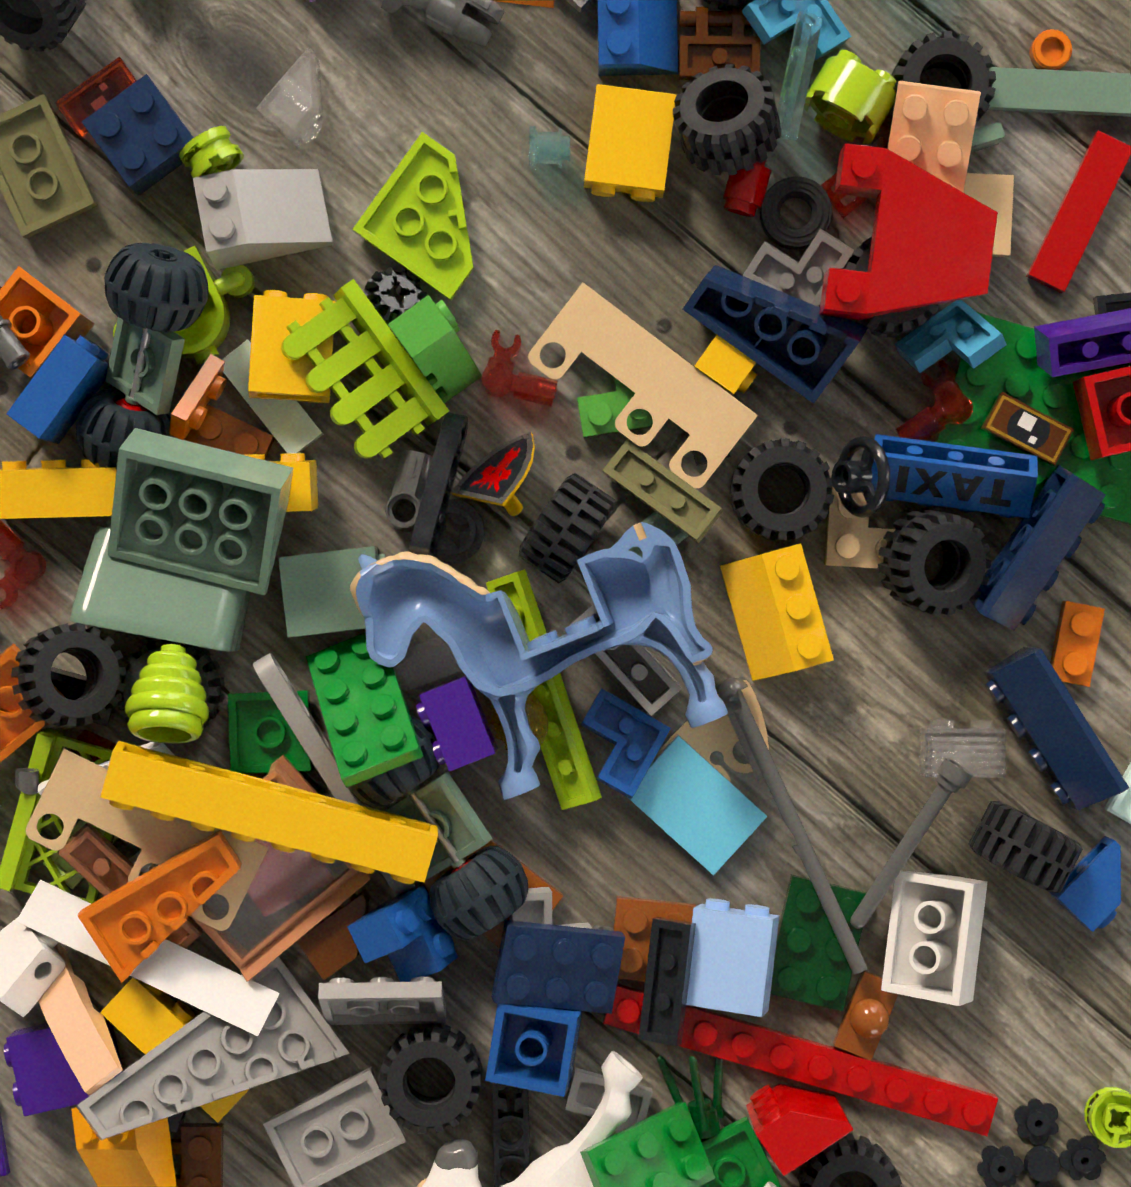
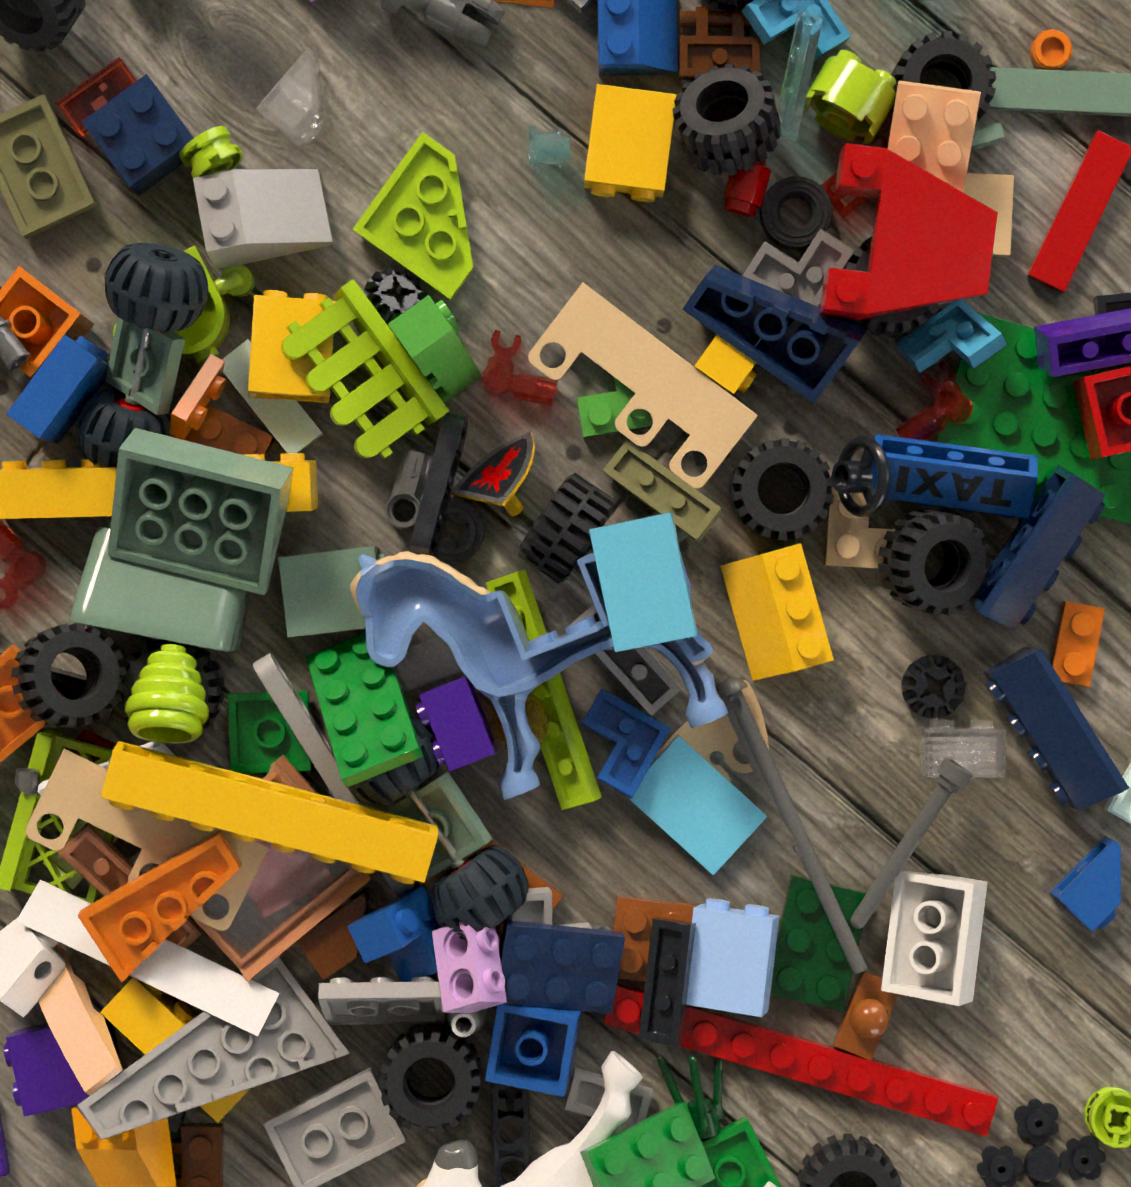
red slope [746,1083,854,1176] -> none
black tyre [968,801,1083,893] -> none
tile [981,392,1074,466] -> none
none -> lavender brick [432,922,507,1013]
none -> white cone [447,1009,487,1037]
none -> medium azure tile [589,512,698,652]
none -> black gear [901,655,967,719]

